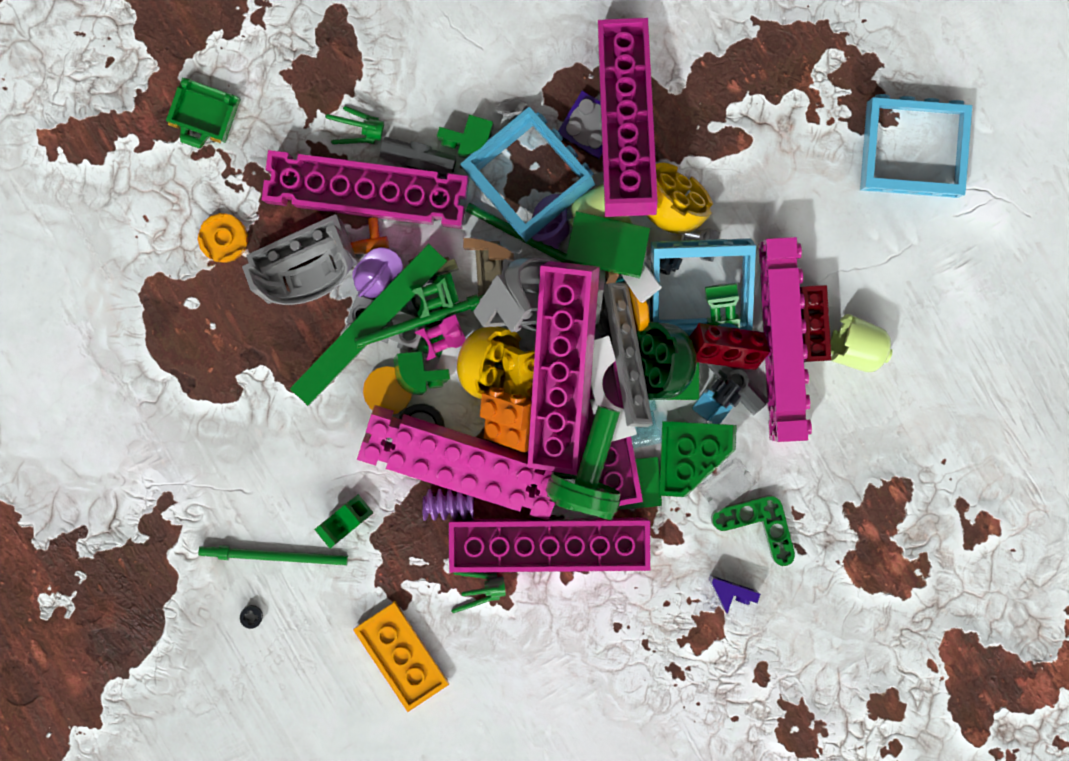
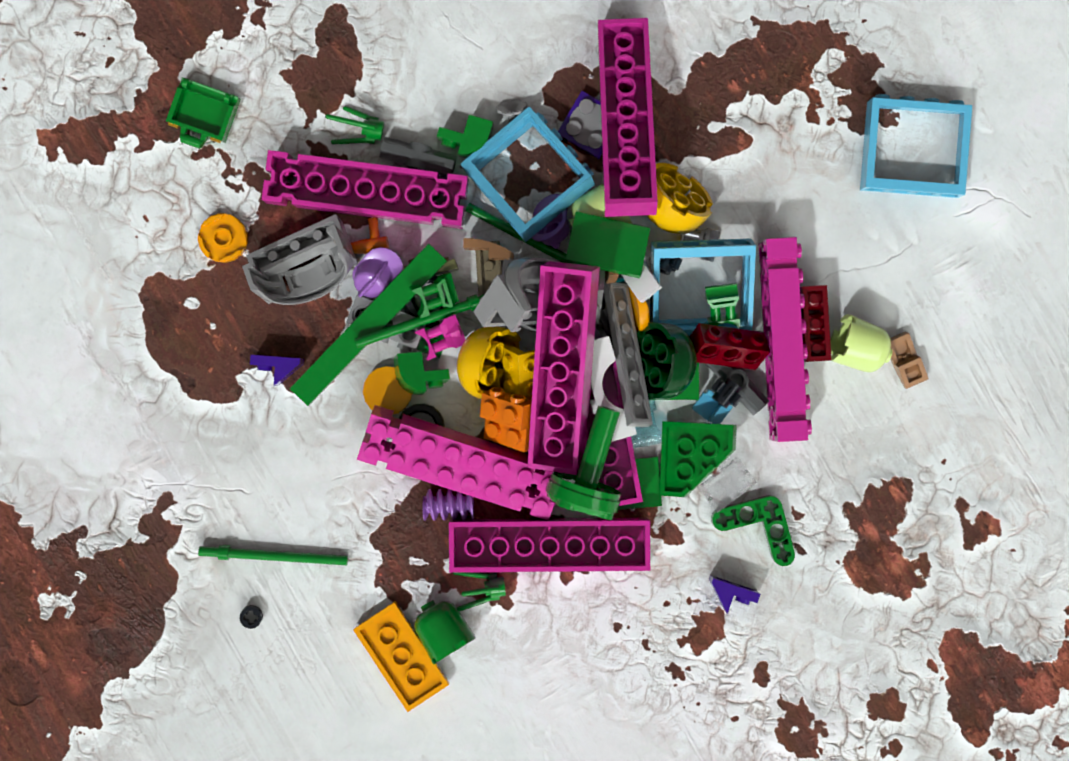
green brick [314,494,374,548] -> none
none -> dark purple slope [250,355,305,386]
none -> green cylinder [414,600,476,665]
none -> medium nougat slope [890,331,929,389]

